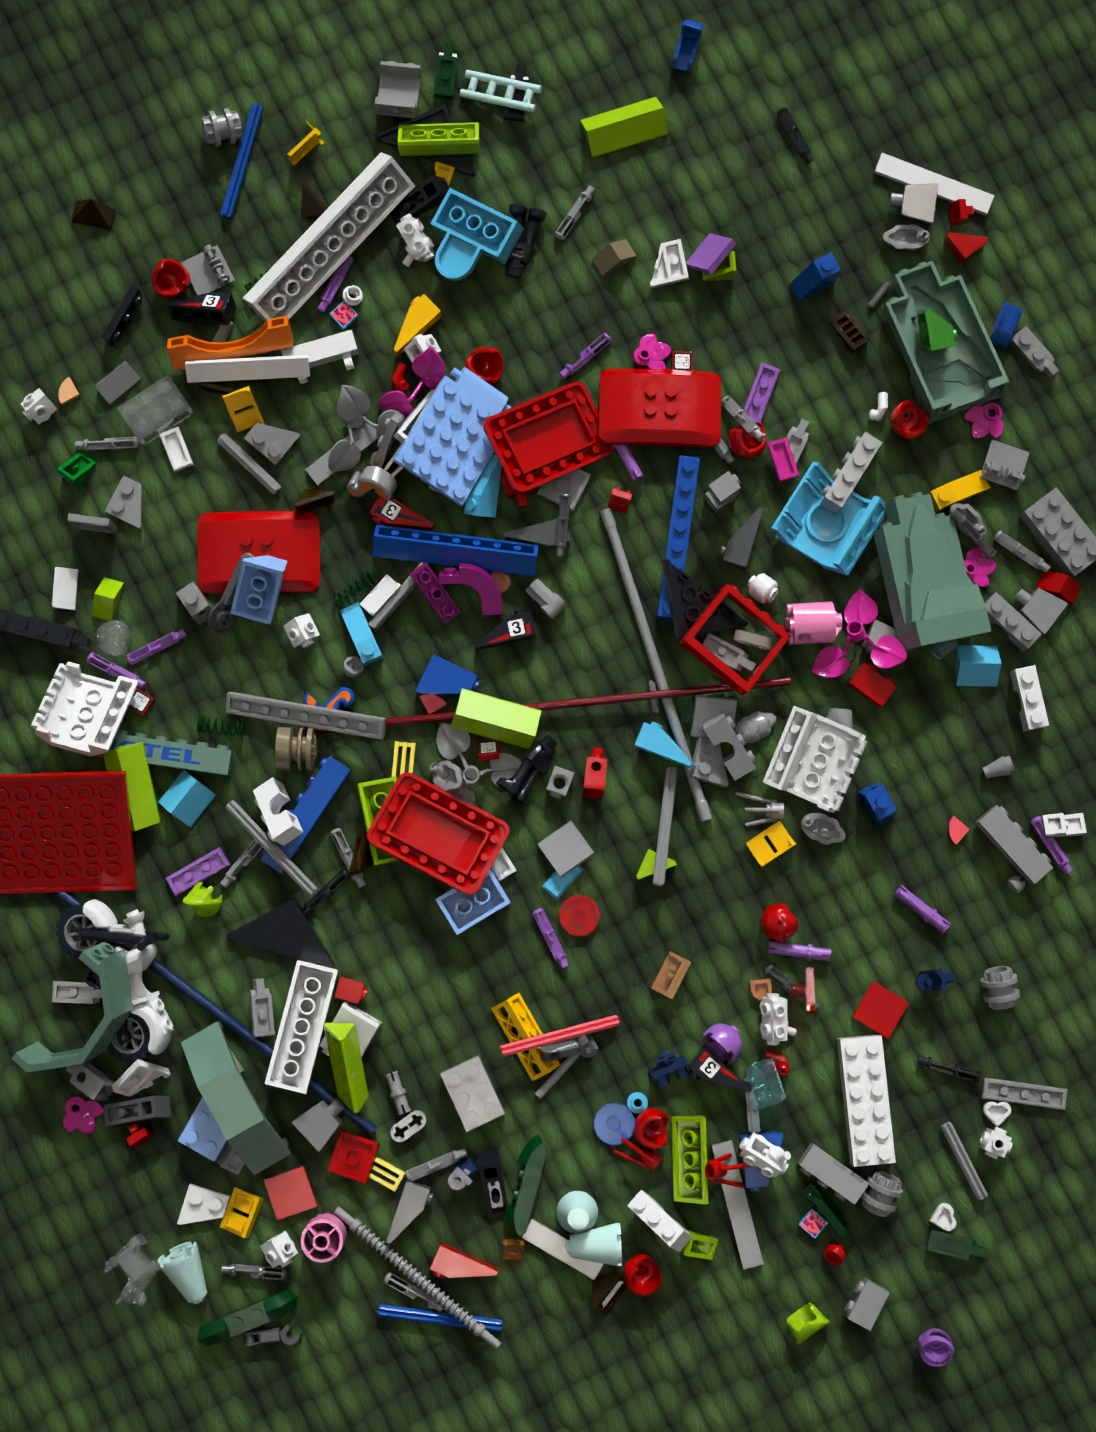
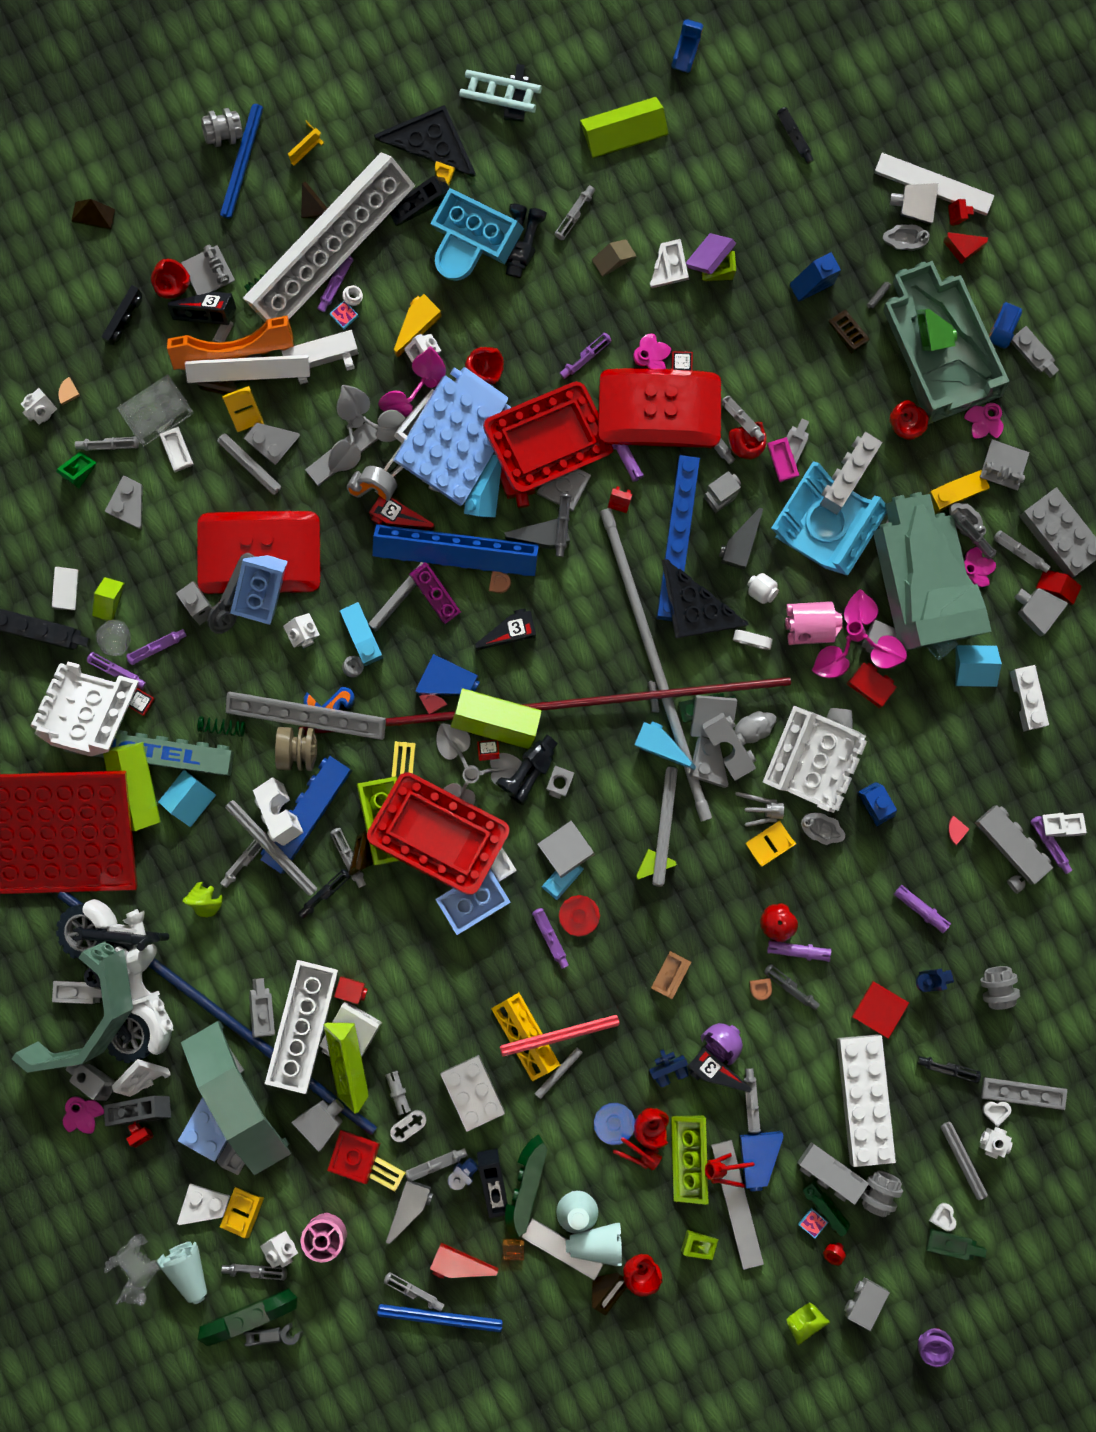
light grey tile [67,513,117,534] -> none
light grey slope [95,361,141,405] -> none
medium lavender tile [165,847,230,896] -> none
black tile [226,897,335,968] -> none
tile [264,1166,318,1220] -> none
dark brown slope [294,489,334,515] -> none
dark green piece [333,571,378,609] -> none
light grey hose [334,1206,501,1349] -> none
white panel [360,574,401,617] -> none
light grey hinge [370,413,403,468] -> none
light grey panel [375,61,421,119] -> none
red arm [391,362,409,392] -> none
white brick [396,214,435,267] -> none
lime slope [398,122,480,156] -> none
light grey arm [429,760,465,792] -> none
dark green hinge [434,41,458,99] -> none
magenta arch [439,563,503,615] -> none
light grey piece [526,578,567,620] -> none
dark grey piece [540,1034,599,1062] -> none
red torso [582,748,607,799] -> none
medium azure plate [627,1092,648,1113] -> none
white arch [627,1190,693,1252] -> none
red window [679,583,791,695] -> none
light grey hinge [702,633,756,673] -> none
white brick [739,1132,791,1178] -> none
medium lavender tile [744,362,780,422] -> none
clear light blue piece [746,1058,786,1109] -> none
white brick [760,993,797,1045] -> none
red arm [764,1049,790,1076] -> none
clear red tile [790,967,815,1015] -> none
white arm [869,392,888,422] -> none
light grey cone [982,756,1015,779] -> none
light grey arch [985,592,1041,652] -> none

